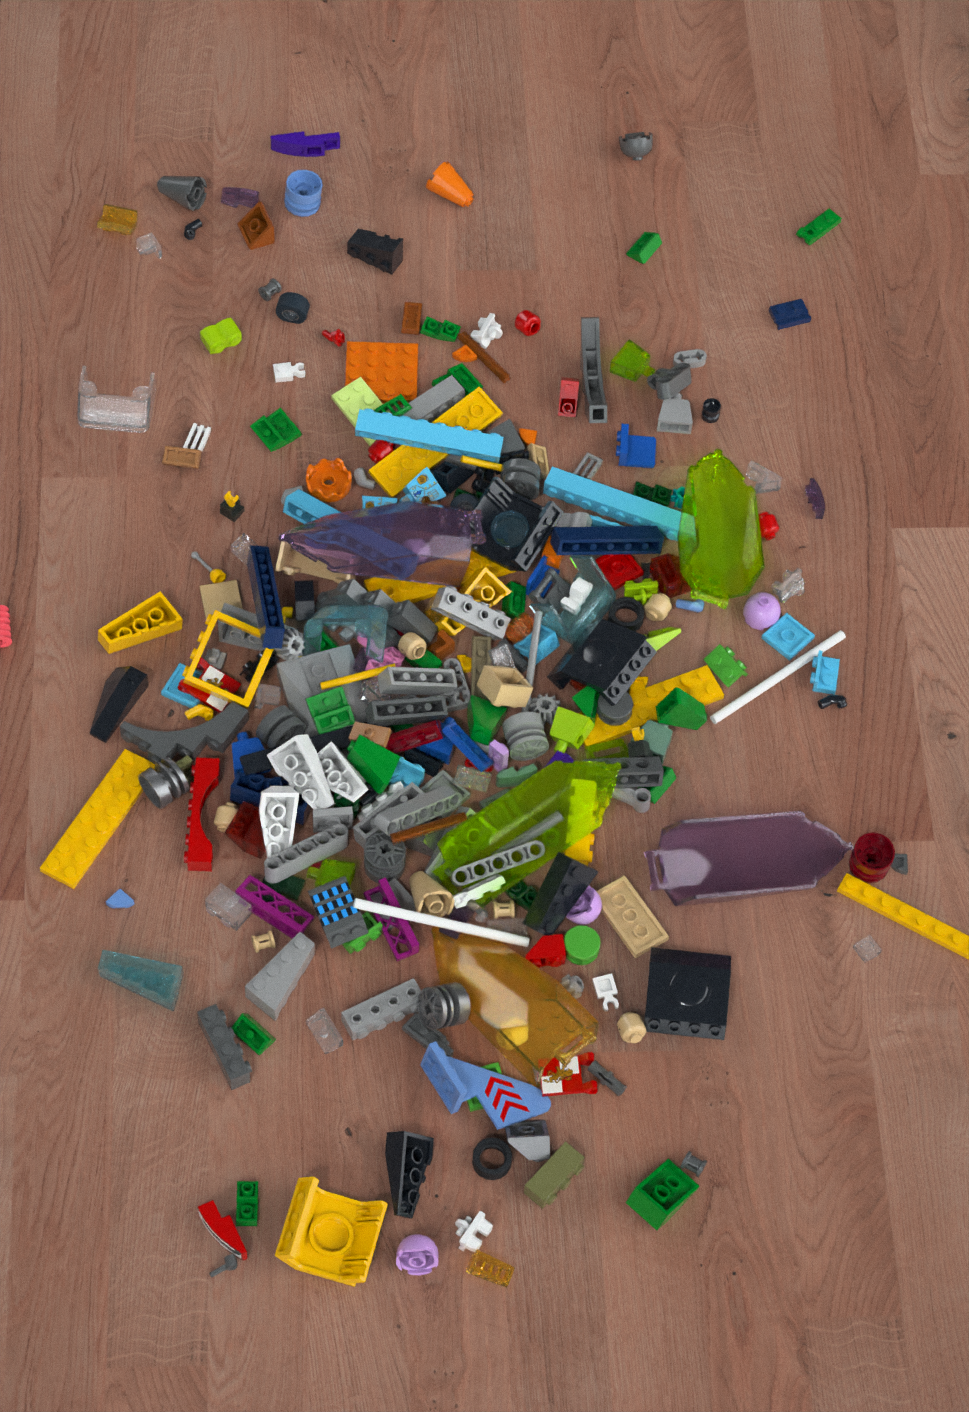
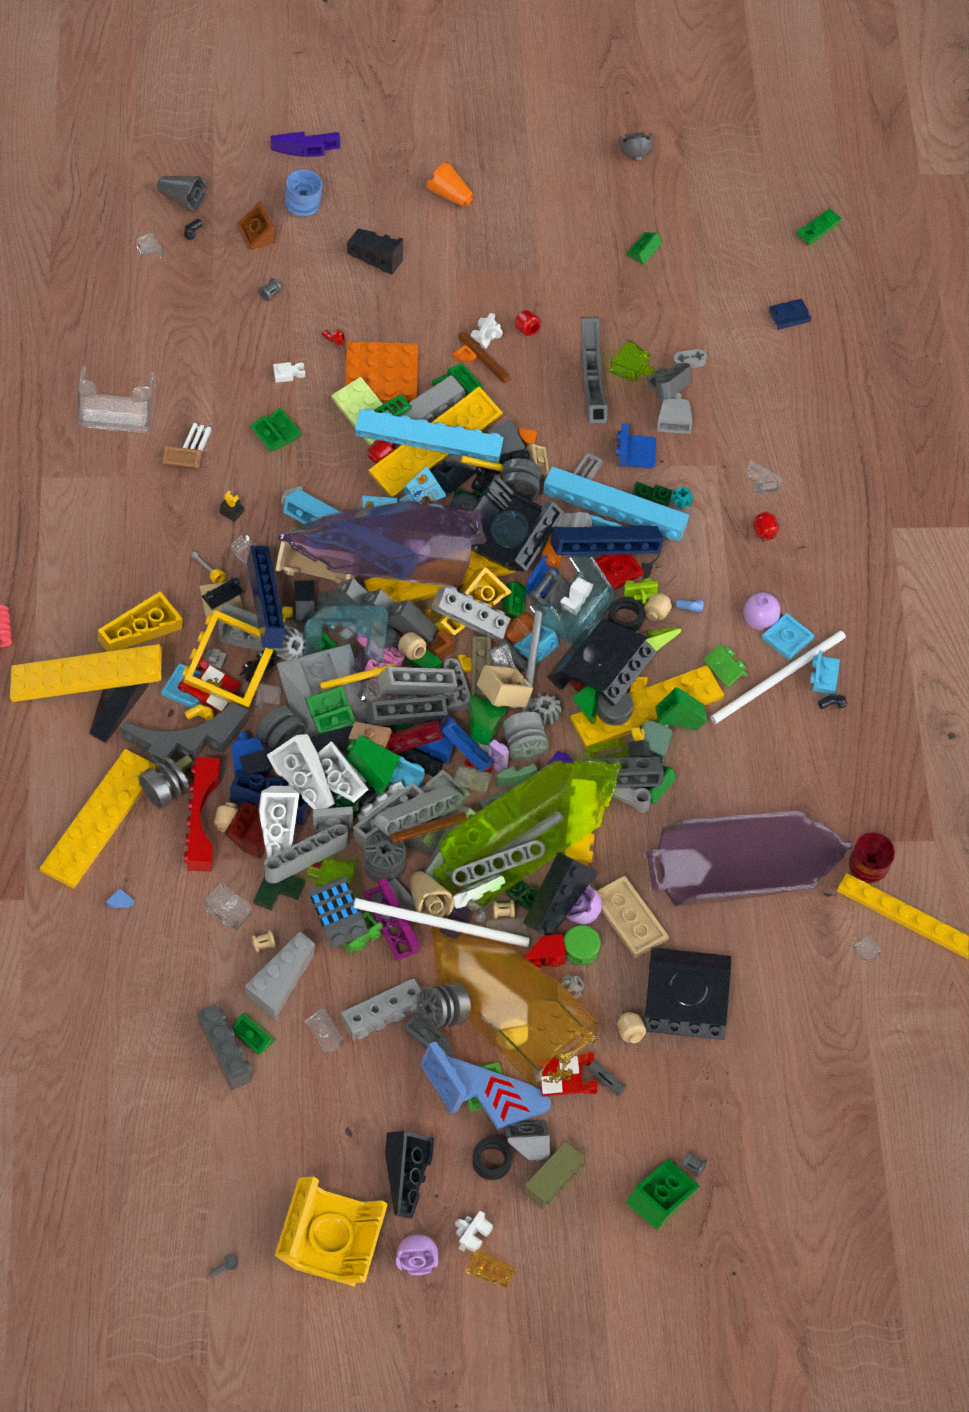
clear yellow bracket [97,204,138,235] -> none
clear light blue wedge [98,950,184,1012] -> none
red slope [198,1200,247,1261] -> none
lime brick [200,318,242,354] -> none
clear purple slope [221,187,259,208] -> none
magenta fence [235,875,314,939] -> none
green slope [236,1181,258,1226] -> none
black wheel [275,292,310,324] -> none
orange plate [306,458,352,503] -> none
light grey arm [354,468,376,490] -> none
dark orange plate [401,302,422,335] -> none
green slope [420,316,461,342] -> none
lime torso [550,706,595,753] -> none
red slope [558,377,579,417] -> none
white plate [592,973,619,1012] -> none
clear red slope [649,553,699,599] -> none
clear neon green windscreen [677,449,765,610] -> none
black wheel [701,398,721,423] -> none
clear hips [772,568,805,603] -> none
clear purple slope [805,478,825,519] -> none
dark grey tile [891,854,908,875] -> none
none -> yellow plate [10,644,162,702]
none -> black hinge [202,577,244,610]

